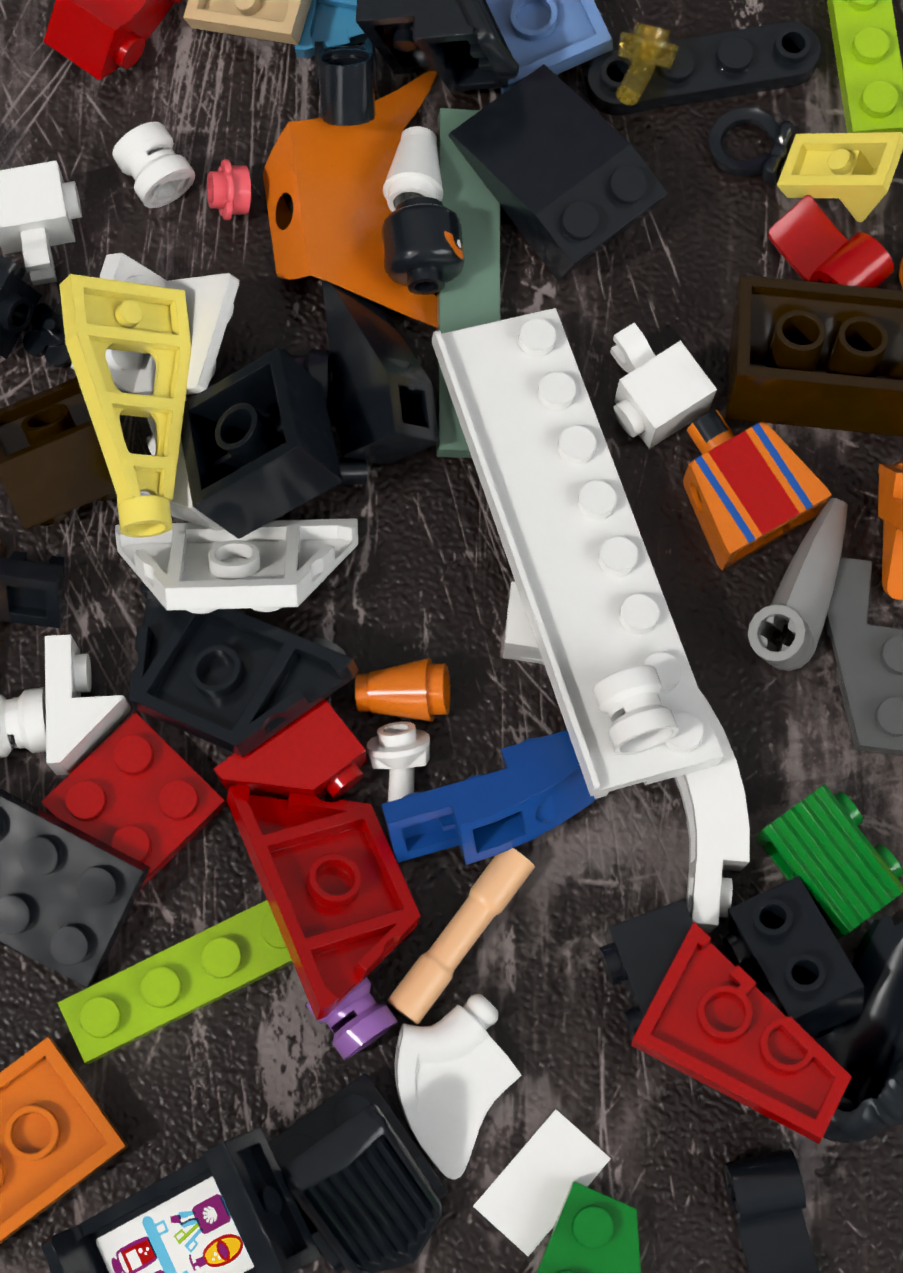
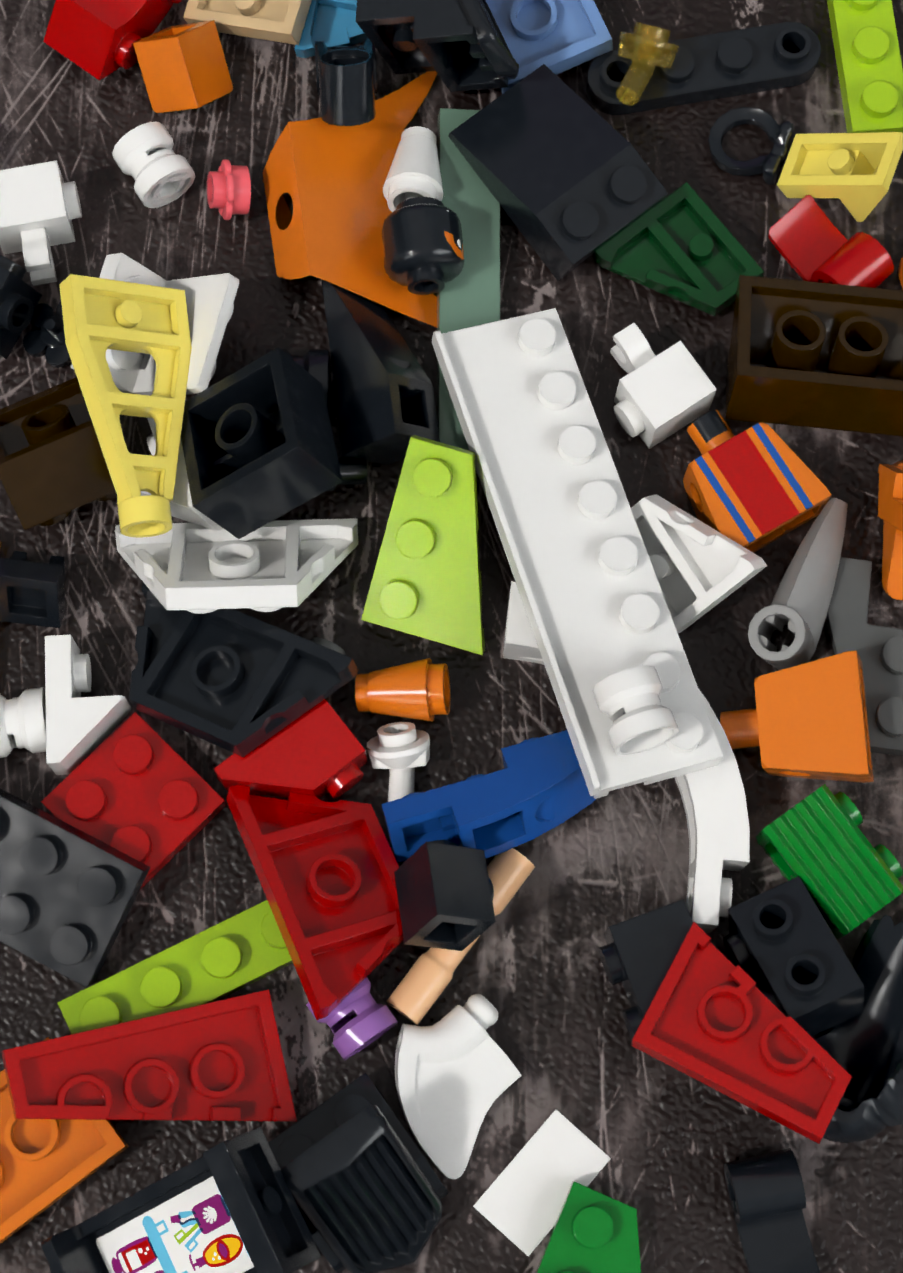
none -> red wing [1,989,297,1122]
none -> orange panel [133,20,233,113]
none -> lime wing [361,435,485,655]
none -> black brick [394,840,496,951]
none -> dark green wing [595,182,764,316]
none -> white wing [631,494,767,633]
none -> orange torso [720,651,874,783]

